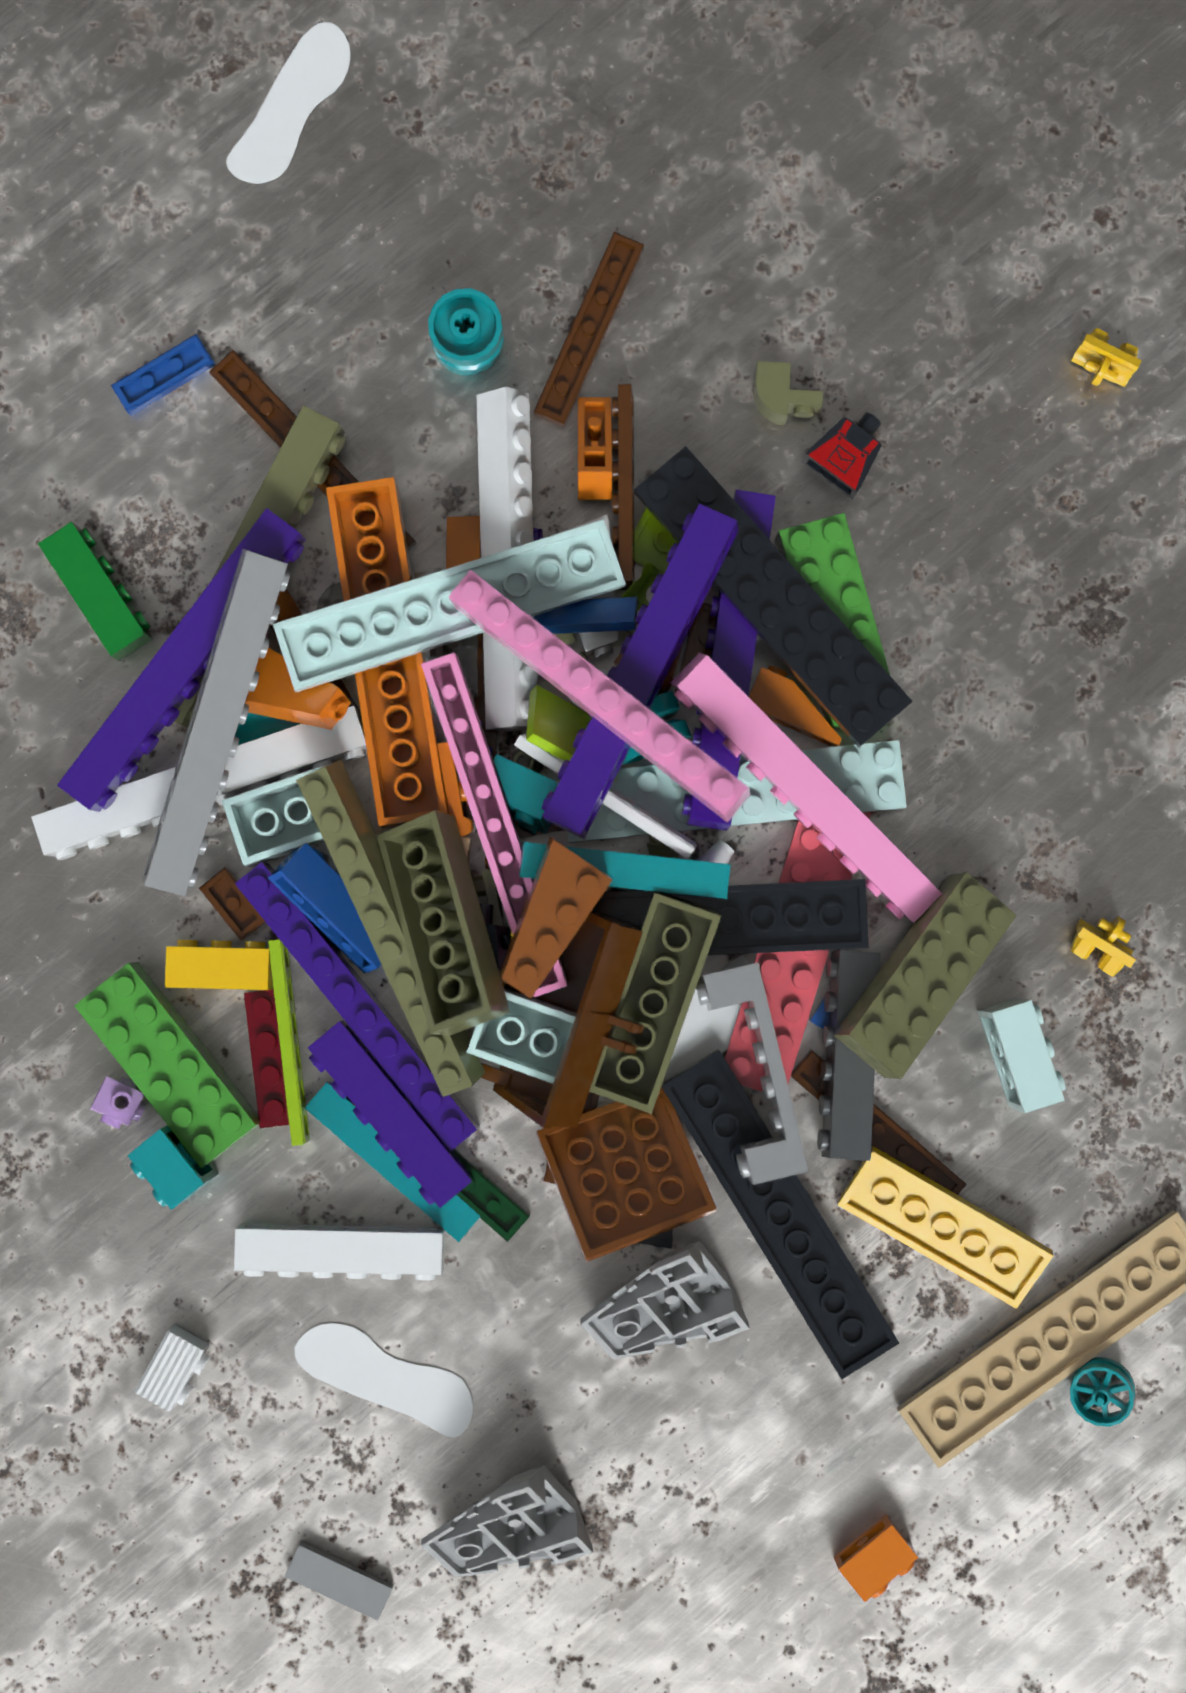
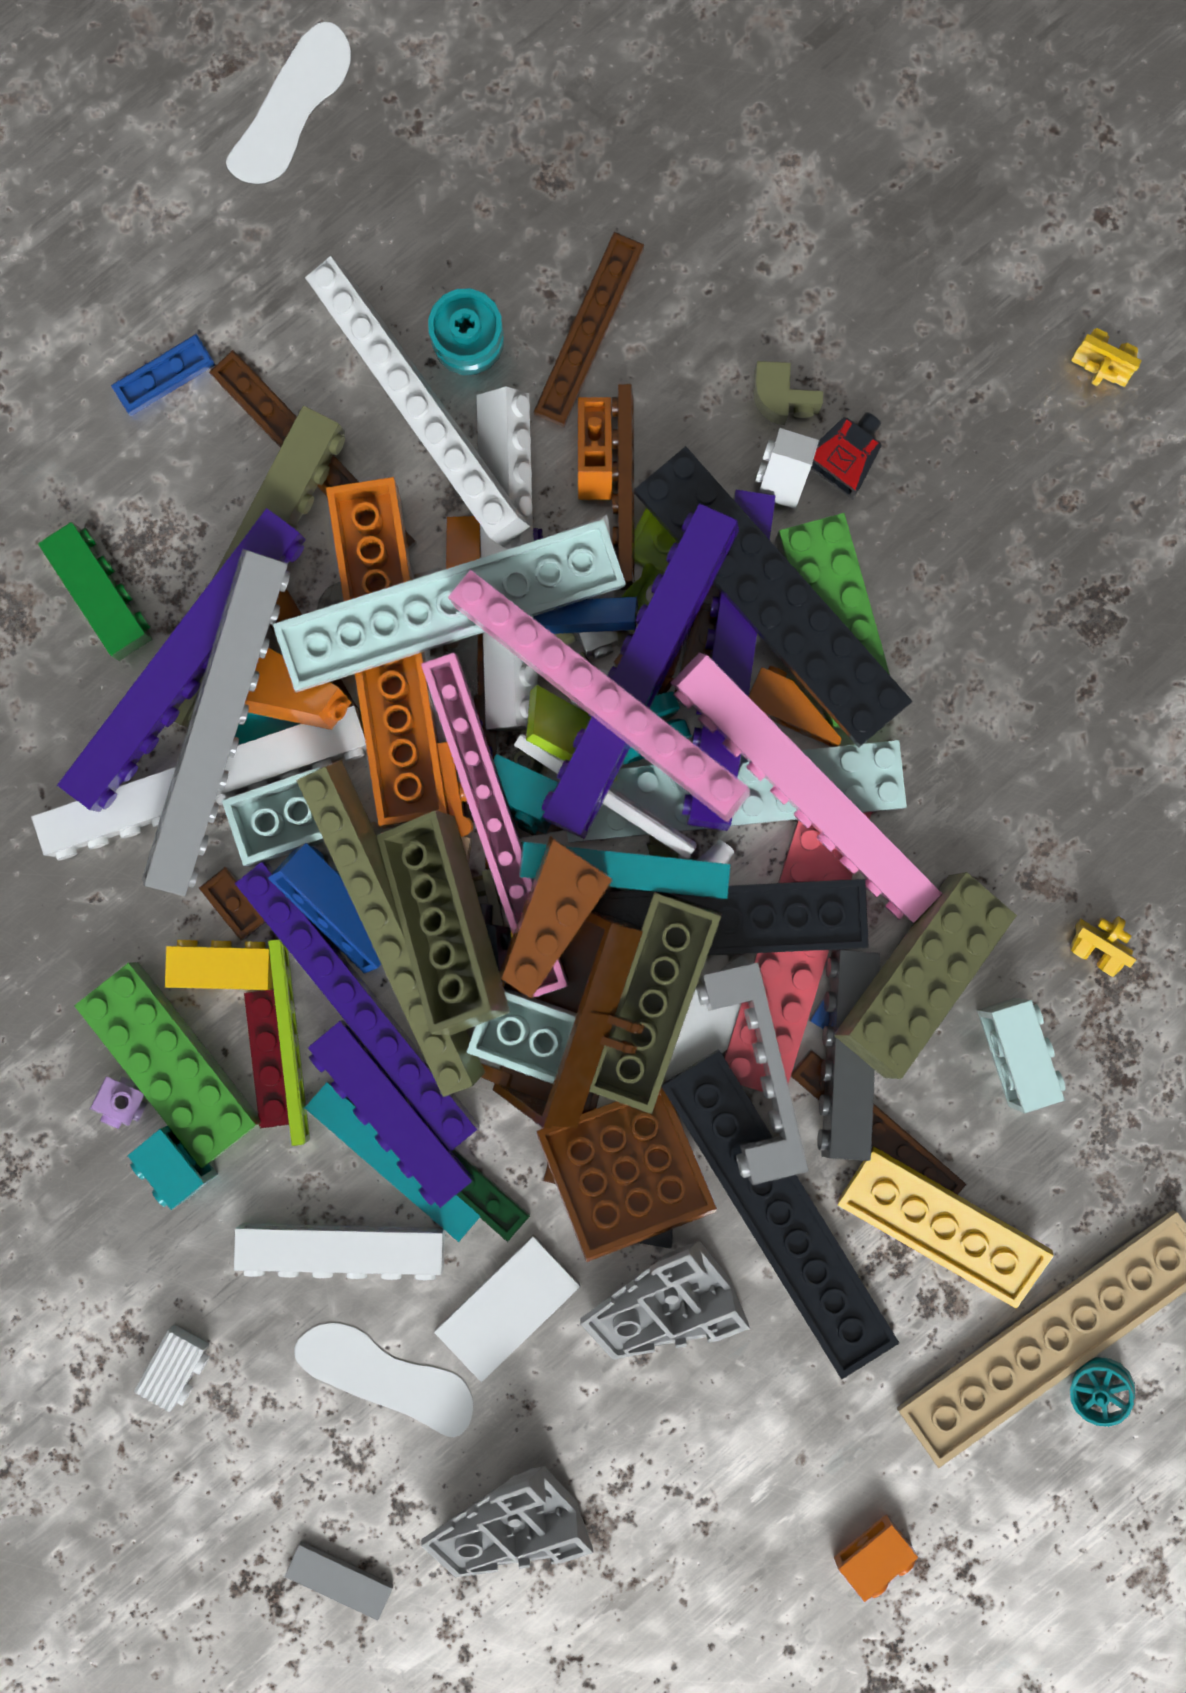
none -> white brick [305,256,530,547]
none -> white tile [434,1235,581,1383]
none -> white brick [755,428,819,509]

